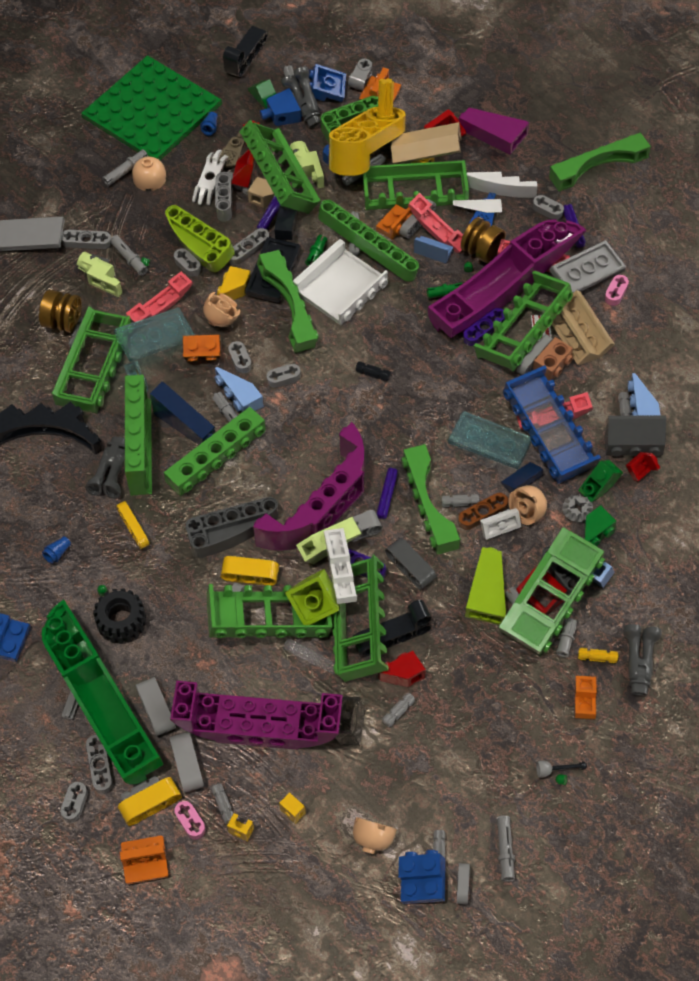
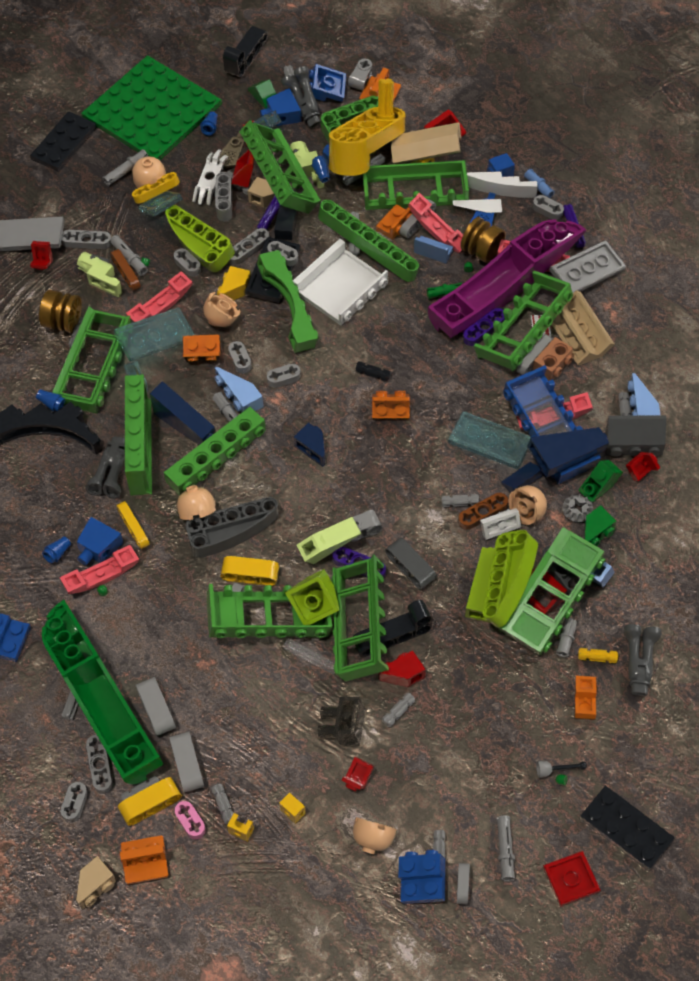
black tyre [93,588,146,644] -> none
magenta slope [170,681,343,750] -> none
magenta slope [253,422,365,551] -> none
green pin [305,235,328,267] -> none
white slope [324,528,357,604] -> none
dark purple axle [377,468,398,519] -> none
bright green arch [401,444,460,555] -> none
magenta slope [458,108,529,155] -> none
bright green arch [549,132,651,192] -> none
bright pink beam [605,275,629,306] -> none
none -> black plate [30,111,97,172]
none -> red bracket [30,241,53,270]
none -> blue cone [36,389,65,412]
none -> coral slope [59,545,139,594]
none -> tan slope [76,856,116,910]
none -> blue torso [77,517,123,566]
none -> dark orange beam [110,249,141,291]
none -> yellow beam [132,172,180,204]
none -> clear light blue tile [138,191,183,216]
none -> light nougat cylinder [177,485,216,520]
none -> clear light blue piece [253,110,281,128]
none -> light grey beam [267,241,298,266]
none -> dark blue slope [294,422,325,467]
none -> blue cone [311,156,330,183]
none -> red bracket [341,757,375,791]
none -> orange bracket [372,391,410,418]
none -> lime beam [482,530,538,628]
none -> blue brick [487,153,515,177]
none -> medium blue pin [524,169,555,198]
none -> dark blue slope [527,427,609,478]
none -> red tile [543,851,601,907]
none -> black plate [579,785,675,872]

